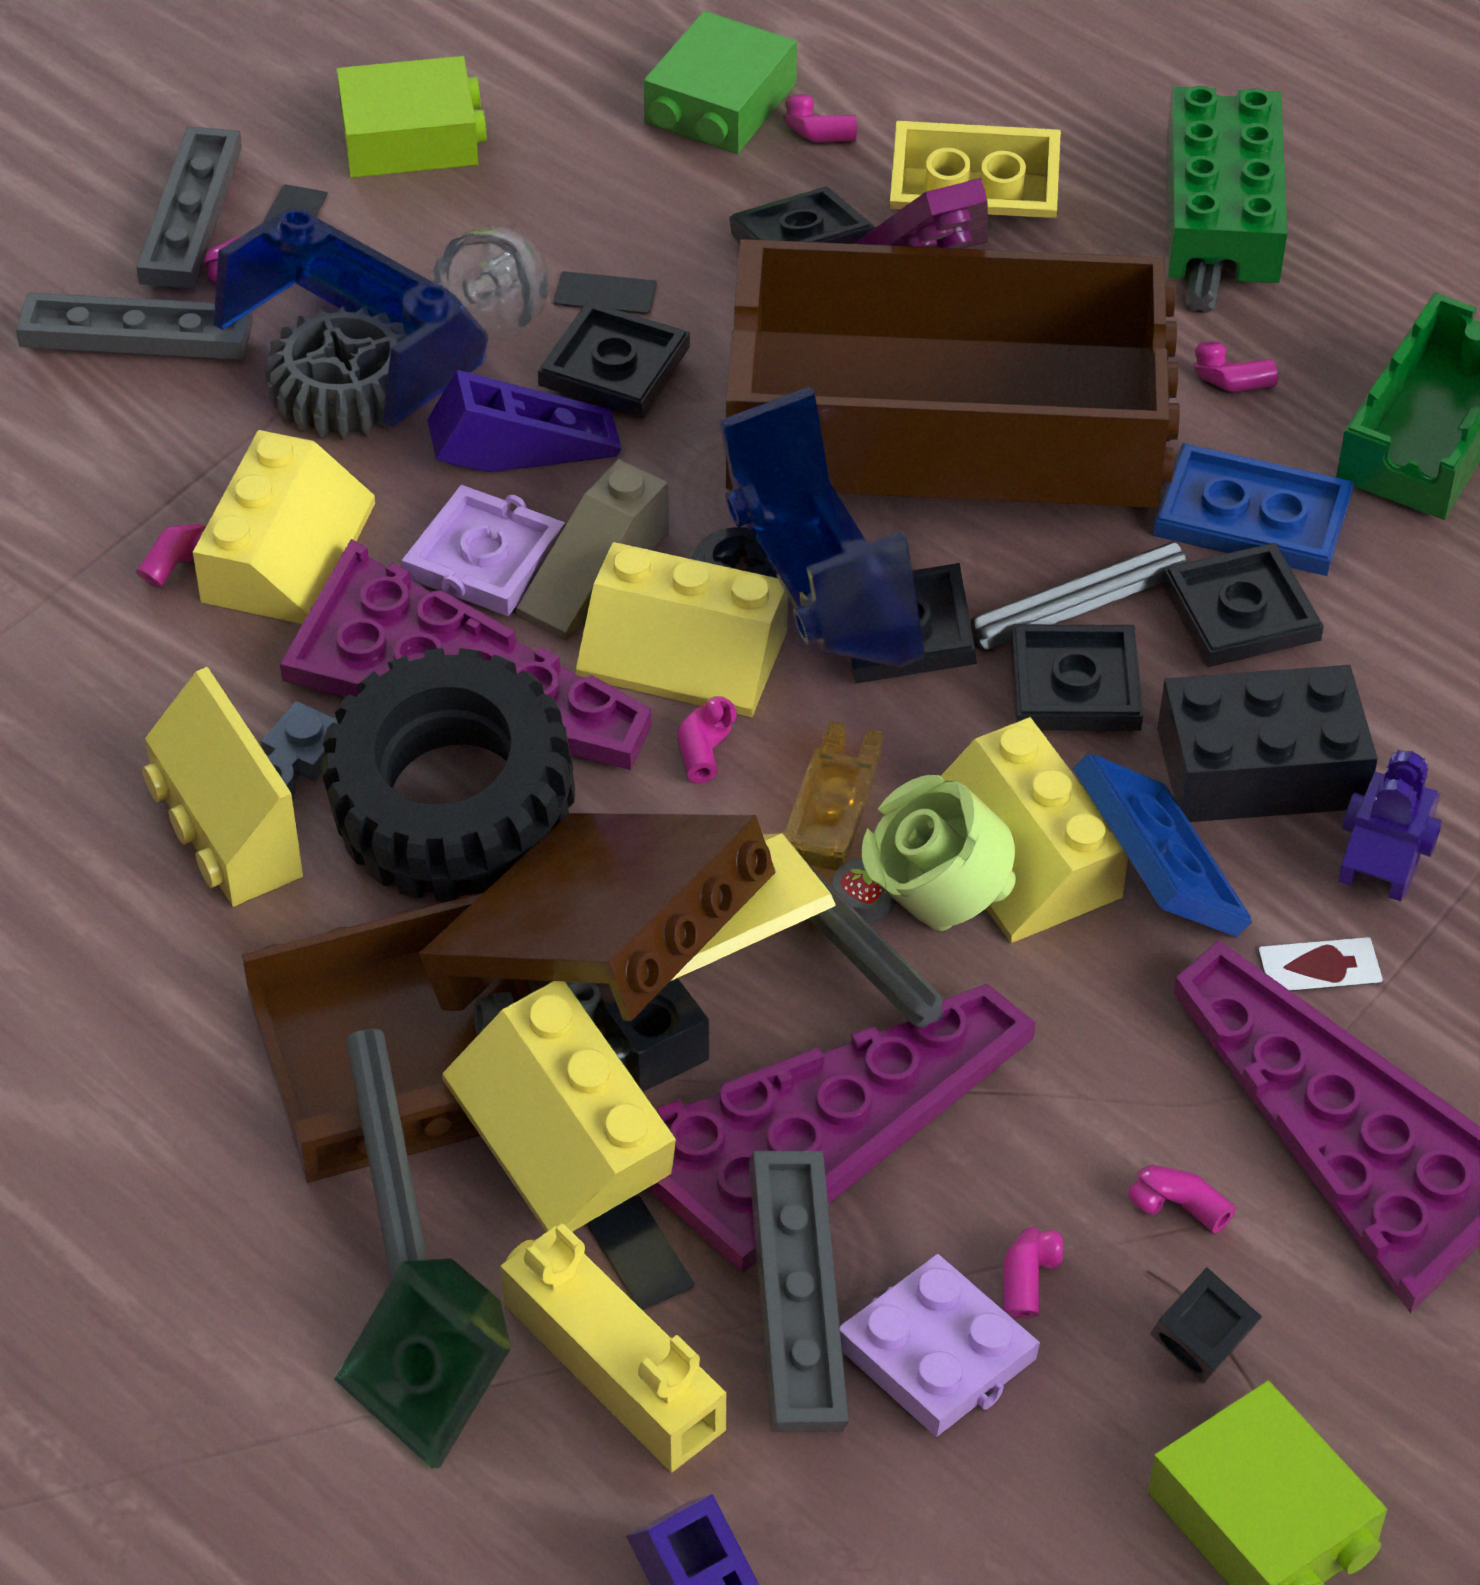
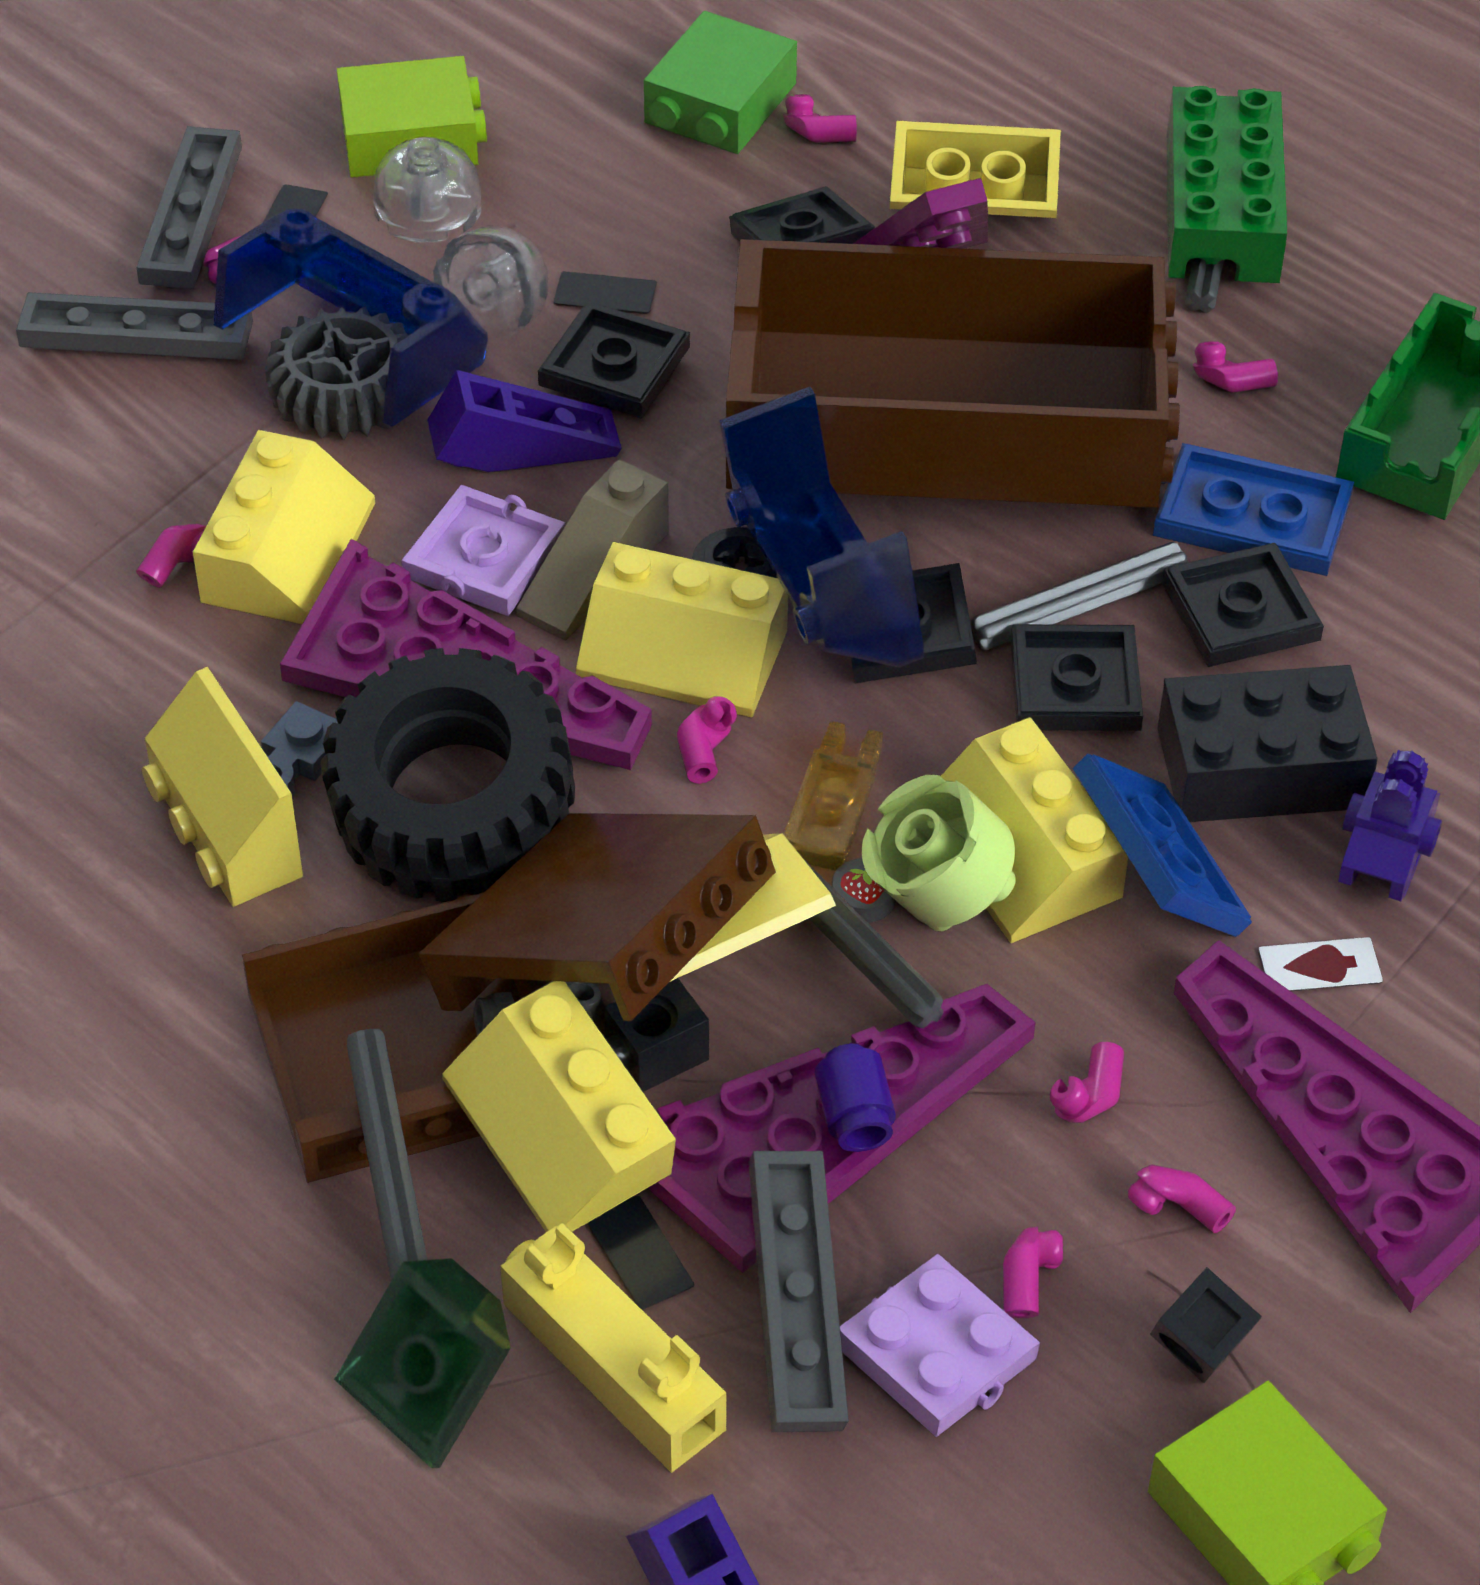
none -> clear cylinder [373,137,482,242]
none -> dark purple brick [814,1044,896,1152]
none -> dark pink arm [1050,1042,1124,1123]

